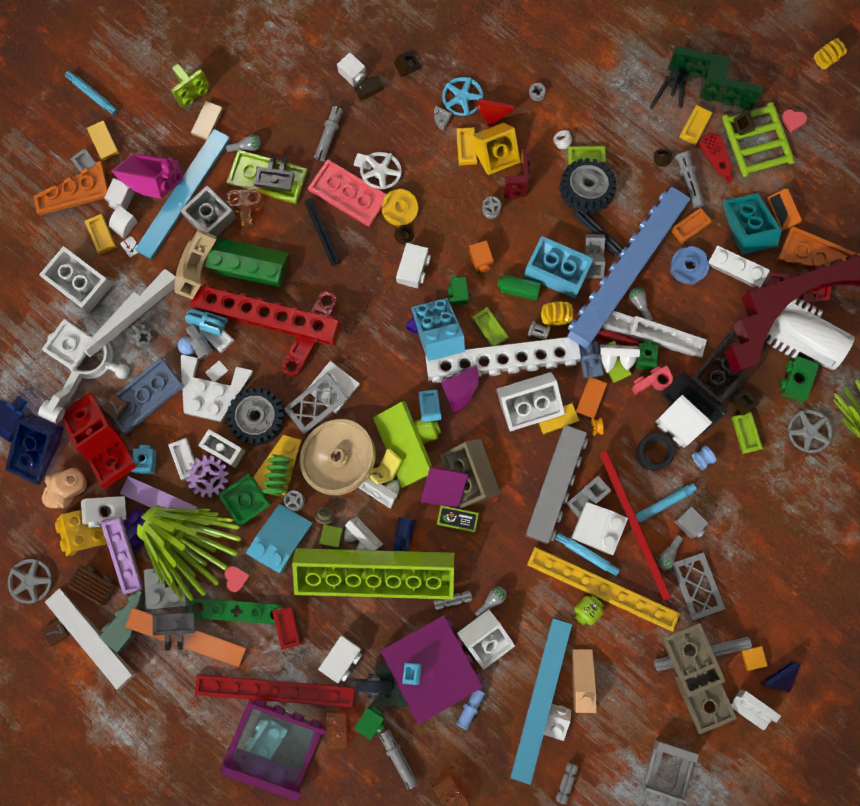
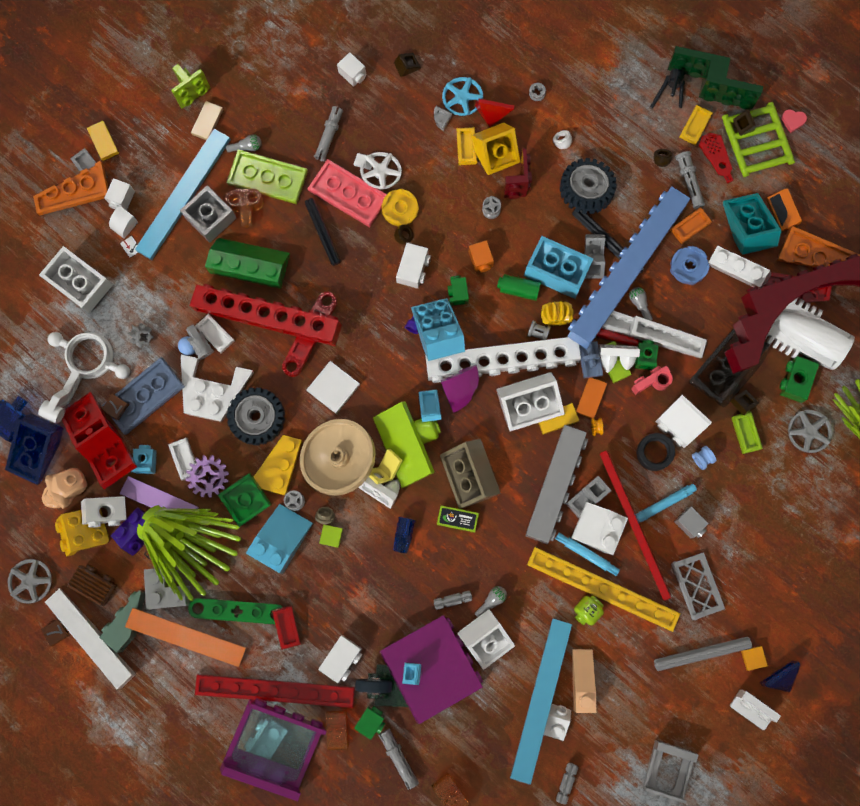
white tile [41,319,92,372] -> none
medium azure piece [65,70,118,116] -> none
white slope [83,269,175,357] -> none
yellow tile [85,214,117,255] -> none
lavender tile [101,516,143,594] -> none
dark pink piece [111,153,183,199] -> none
black hinge [153,612,195,651] -> none
tan arch [174,229,216,299] -> none
medium azure arm [185,309,228,336] -> none
white brick [198,429,245,468] -> none
white sticker [205,361,228,382] -> none
coral tile [224,566,249,592] -> none
hinge [254,156,295,192] -> none
bright green piece [262,454,294,497] -> none
light grey window [284,372,349,434] -> none
lime brick [292,548,454,599] -> none
white tile [344,517,383,551] -> none
dark brown piece [354,76,384,100] -> none
magenta piece [420,466,468,508] -> none
light blue pin [456,690,485,730] -> none
lime tile [472,307,509,347] -> none
lime tile [568,146,606,166] -> none
light grey piece [656,535,683,570] -> none
black tile [661,371,728,434] -> none
dark tan bracket [661,623,737,734] -> none
yellow gear [813,38,847,69] -> none

